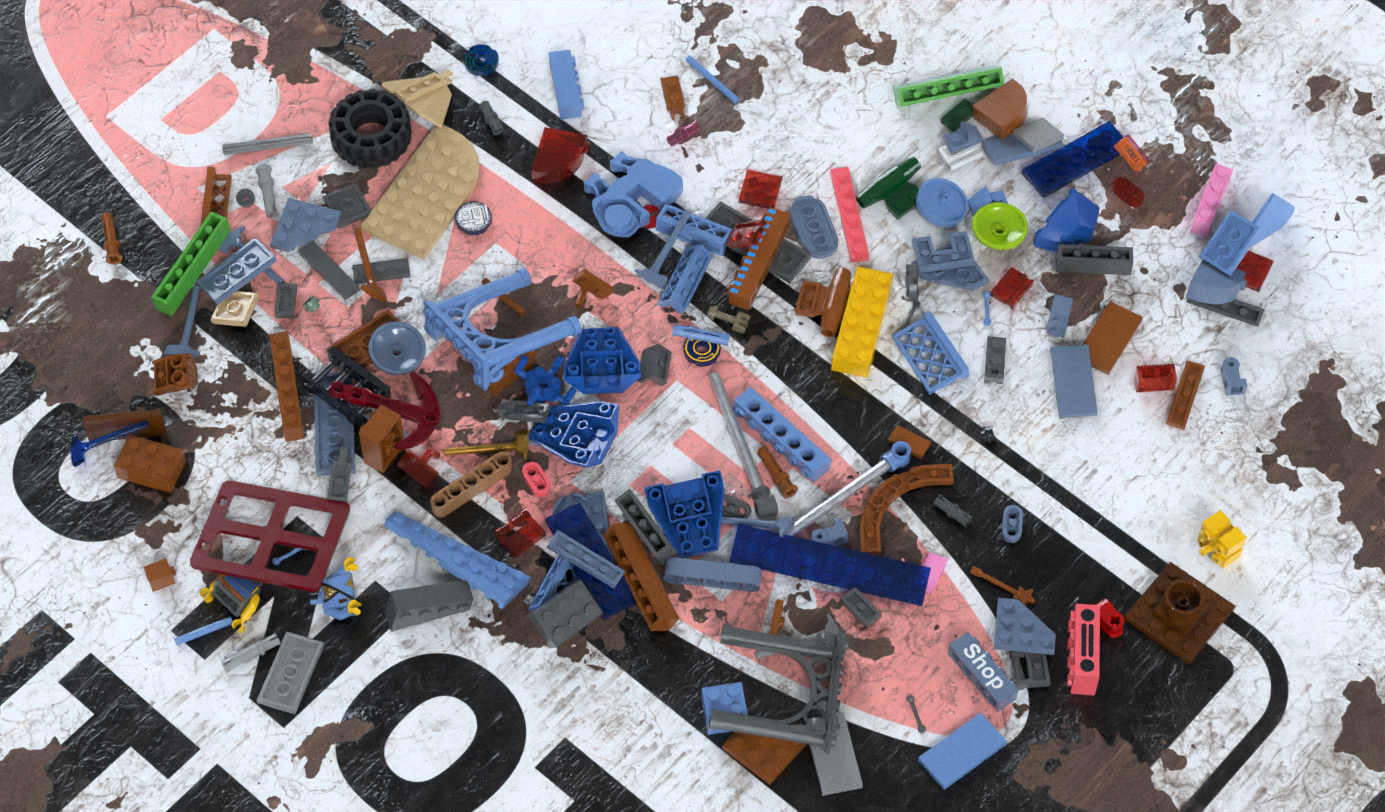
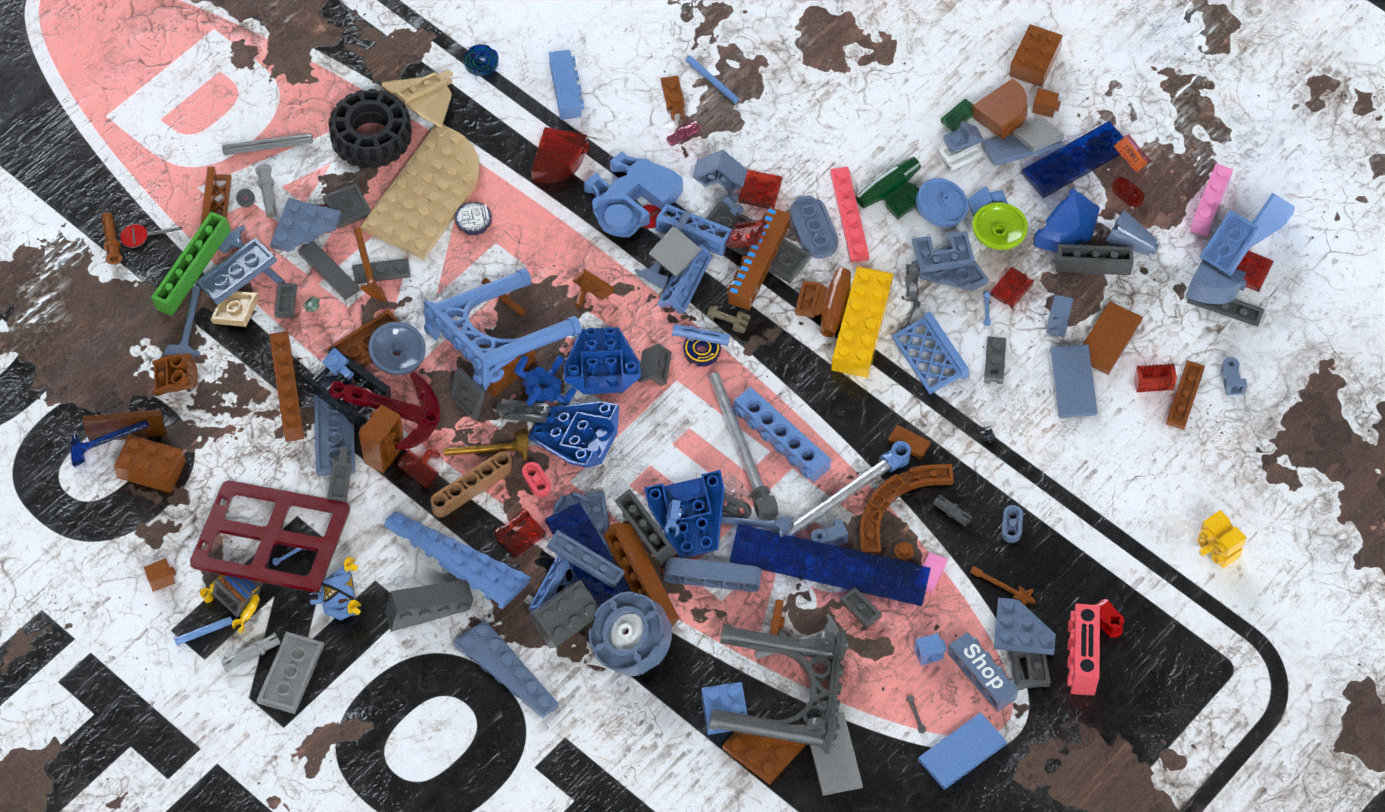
dark grey pin [479,101,504,135] -> none
dark orange pin [756,446,798,499] -> none
bright green brick [893,65,1004,107] -> none
reddish brown piece [1124,561,1236,665] -> none
none -> red piece [120,224,183,248]
none -> medium blue plate [321,348,355,380]
none -> dark grey plate [450,368,485,420]
none -> sand blue wing [453,620,559,718]
none -> sand blue piece [589,592,672,676]
none -> light grey tile [649,226,702,278]
none -> medium blue plate [663,499,682,537]
none -> sand blue brick [693,150,748,191]
none -> sand blue arm [722,190,744,215]
none -> dark orange plate [894,542,914,561]
none -> medium blue brick [914,633,947,666]
none -> dark orange brick [1009,24,1063,87]
none -> dark orange brick [1032,88,1061,118]
none -> sand blue cone [1105,210,1159,256]

